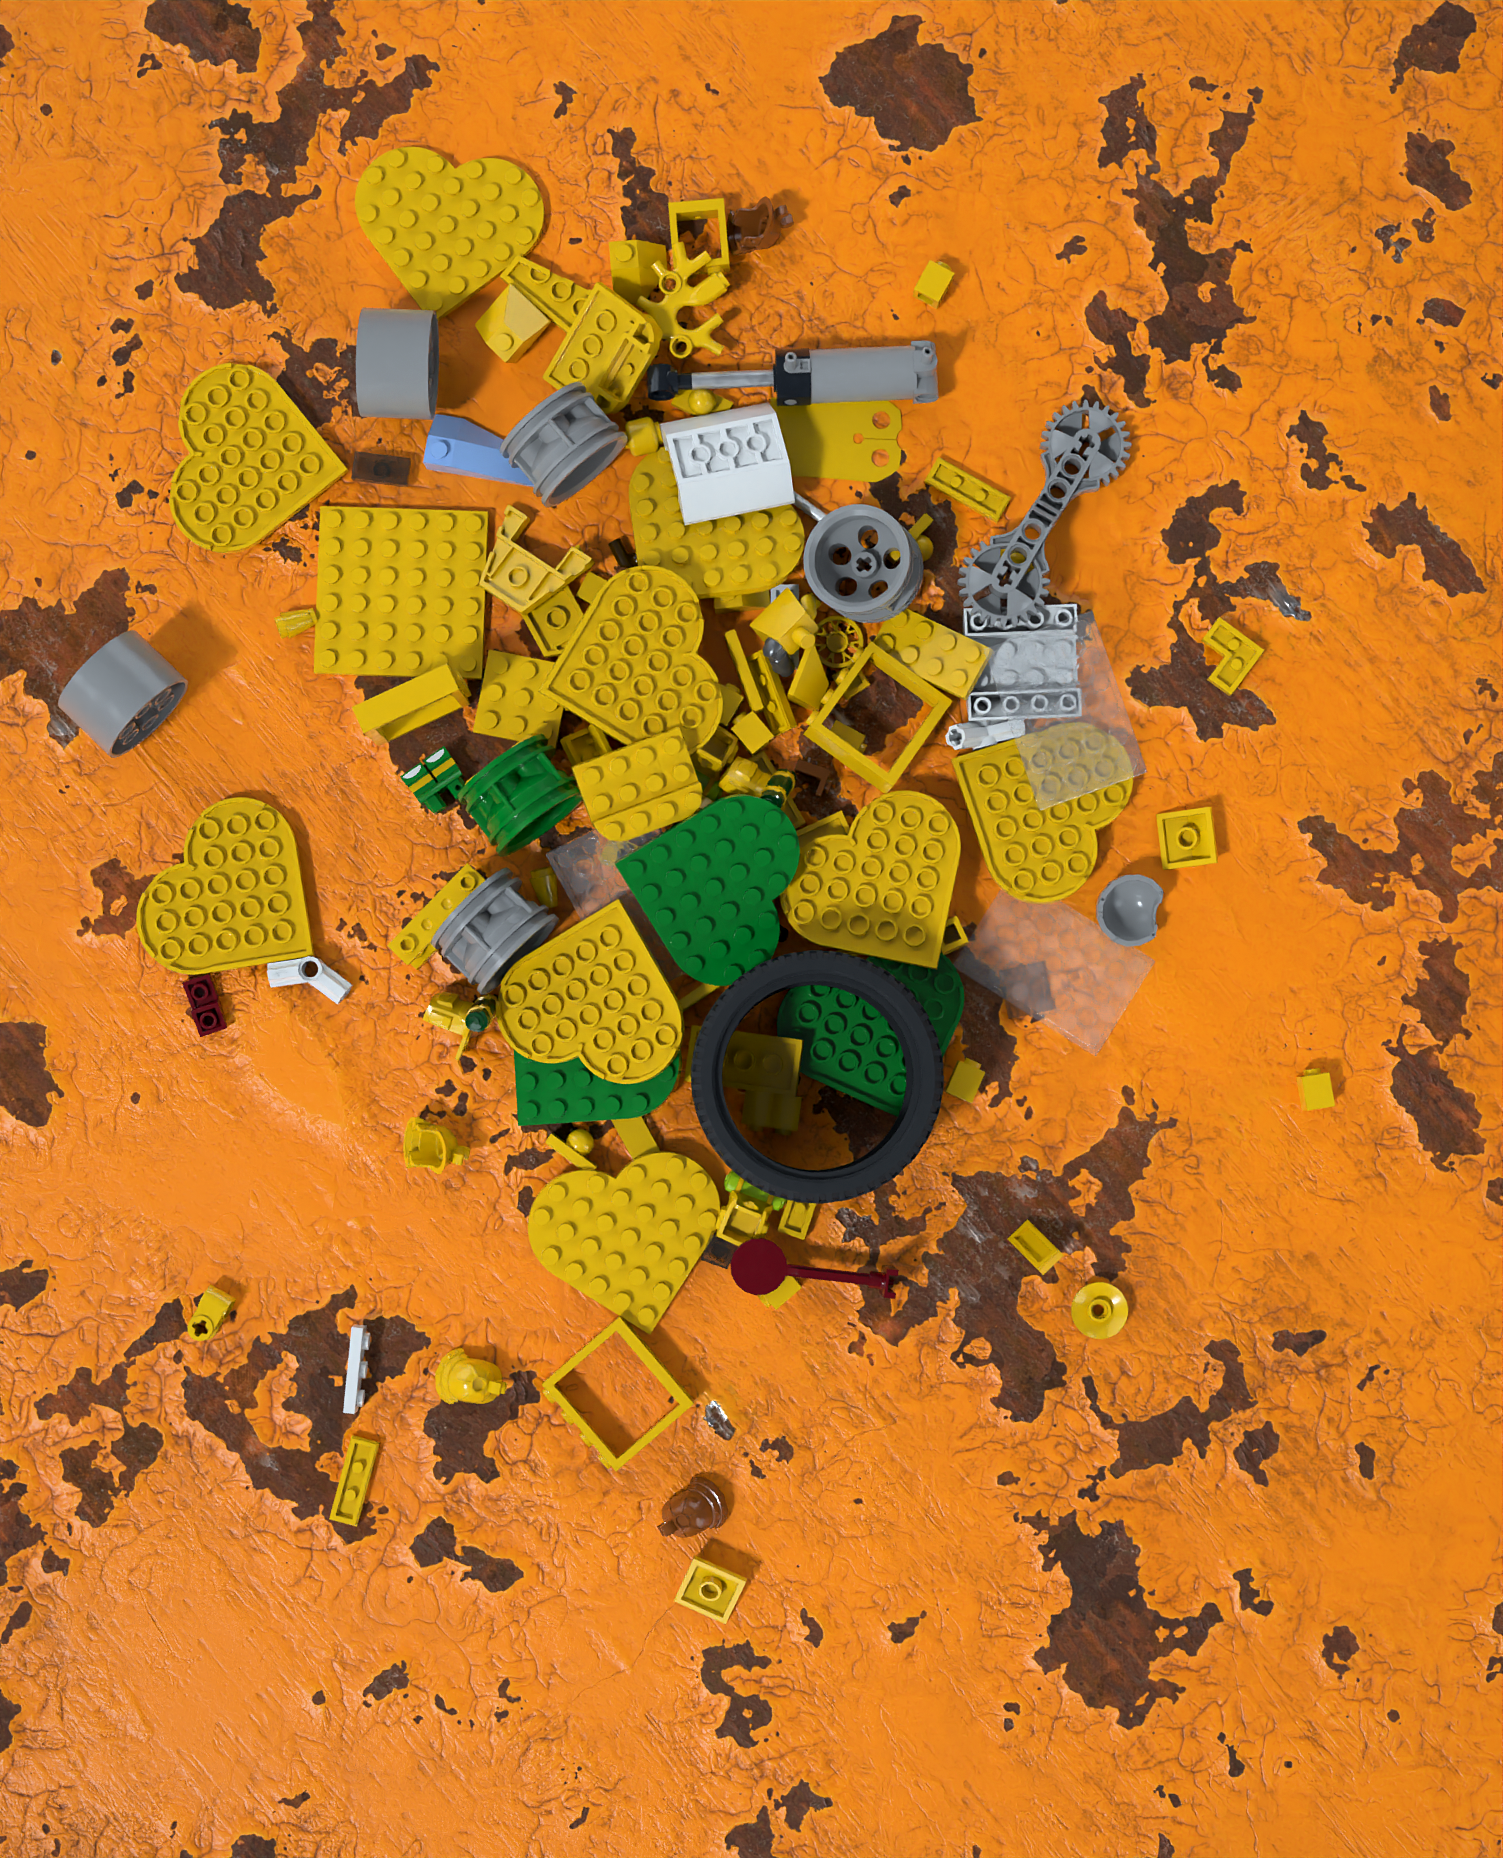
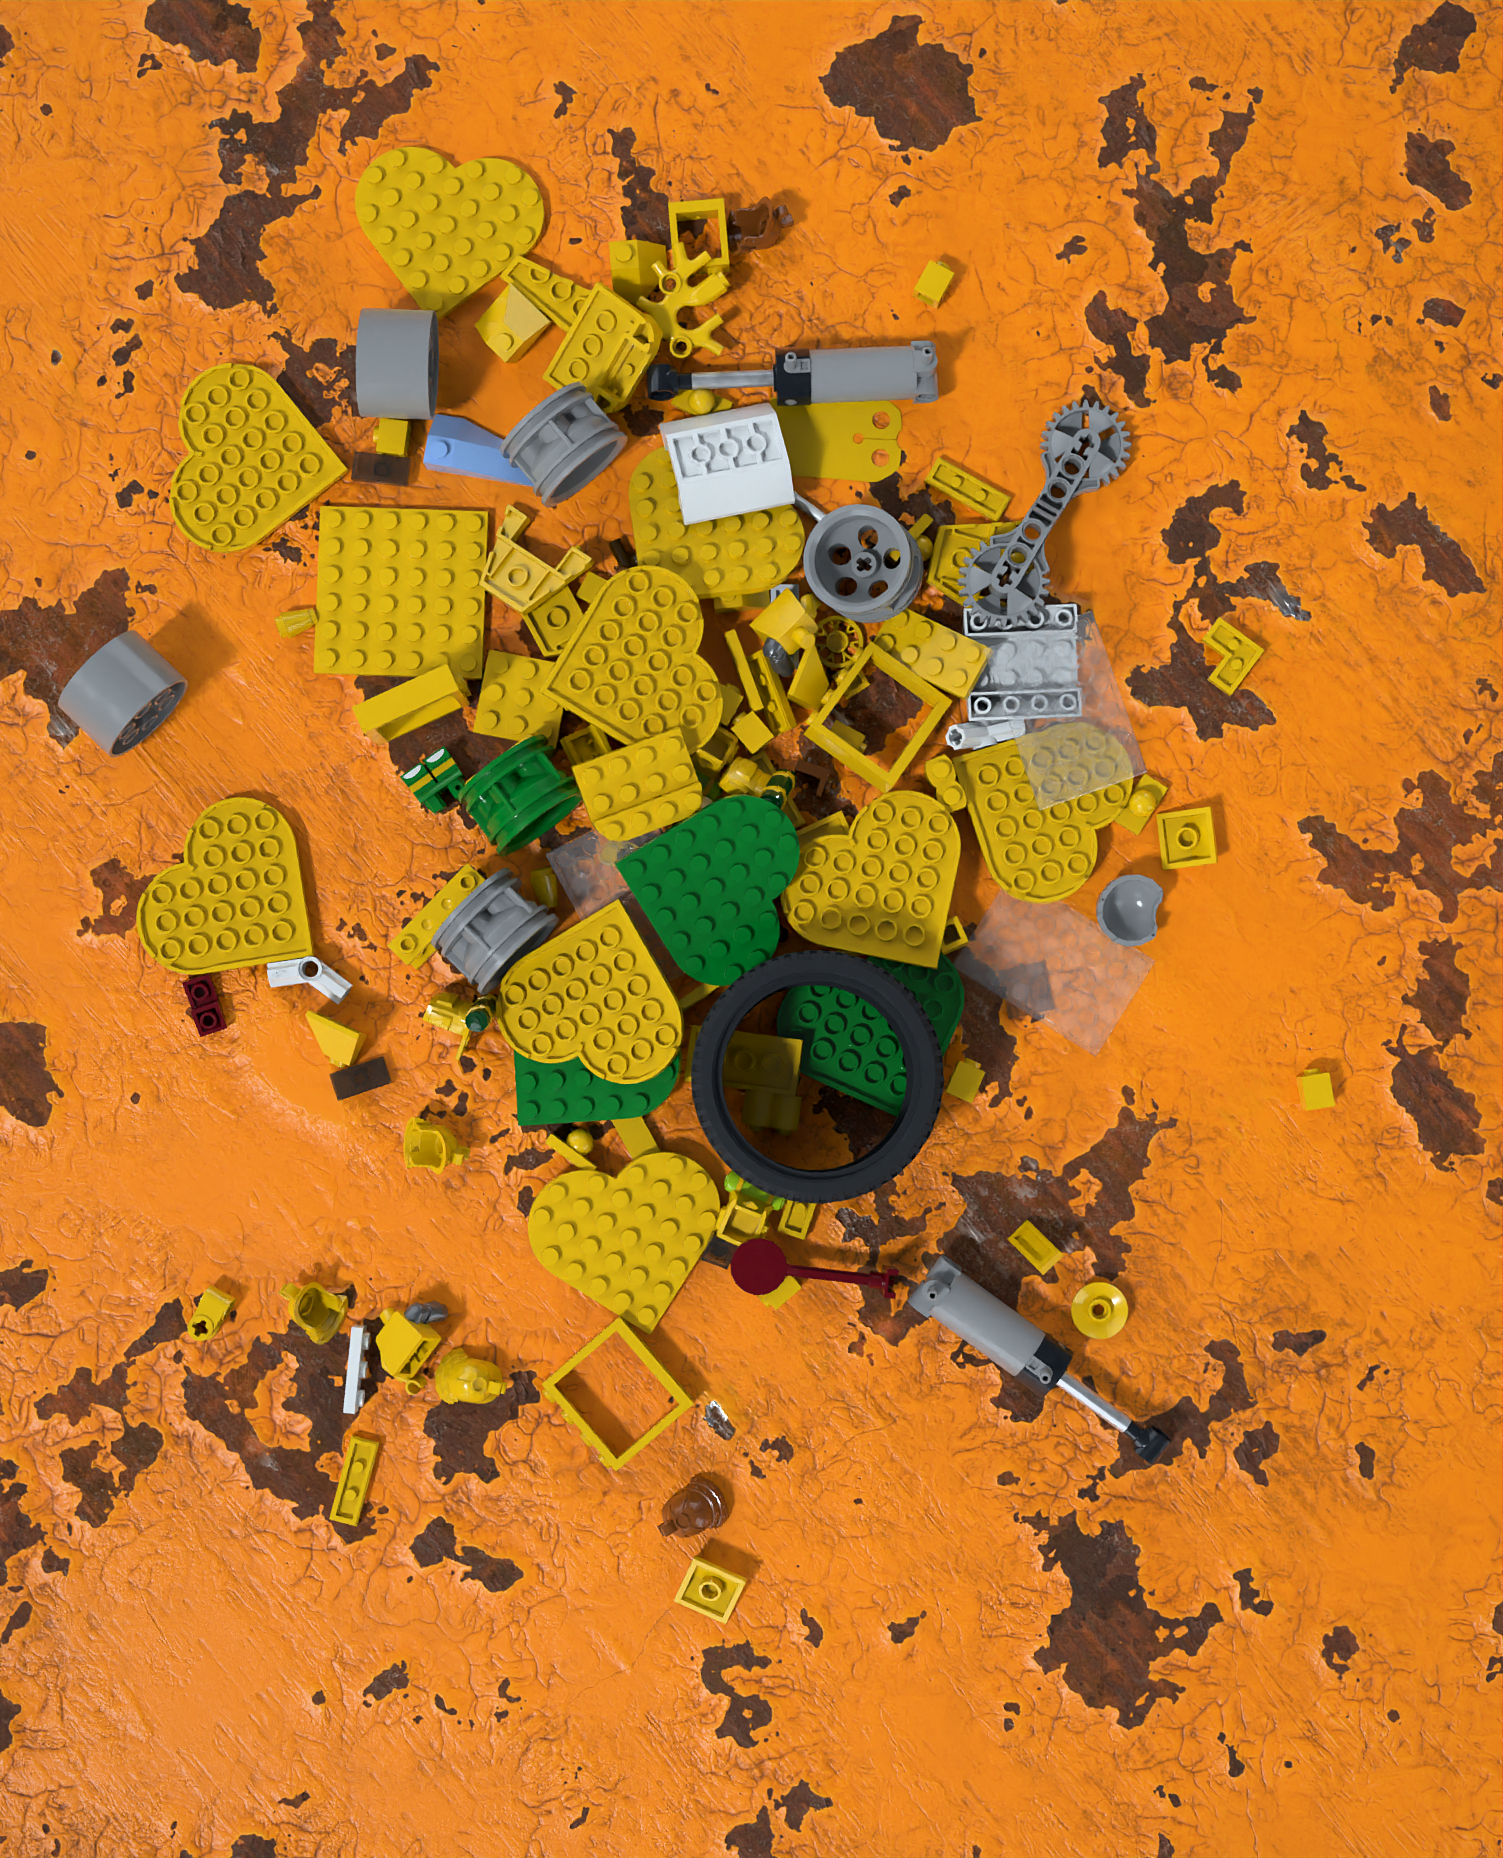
yellow head [624,417,663,457] -> none
none -> yellow helmet [278,1282,348,1345]
none -> yellow slope [305,1010,367,1068]
none -> clear smoke plate [329,1056,393,1101]
none -> yellow brick [373,418,411,460]
none -> yellow torso [376,1301,448,1395]
none -> light grey piece [908,1255,1172,1465]
none -> yellow brick [923,754,966,815]
none -> yellow wing [925,521,1022,608]
none -> yellow tile [1114,773,1168,836]

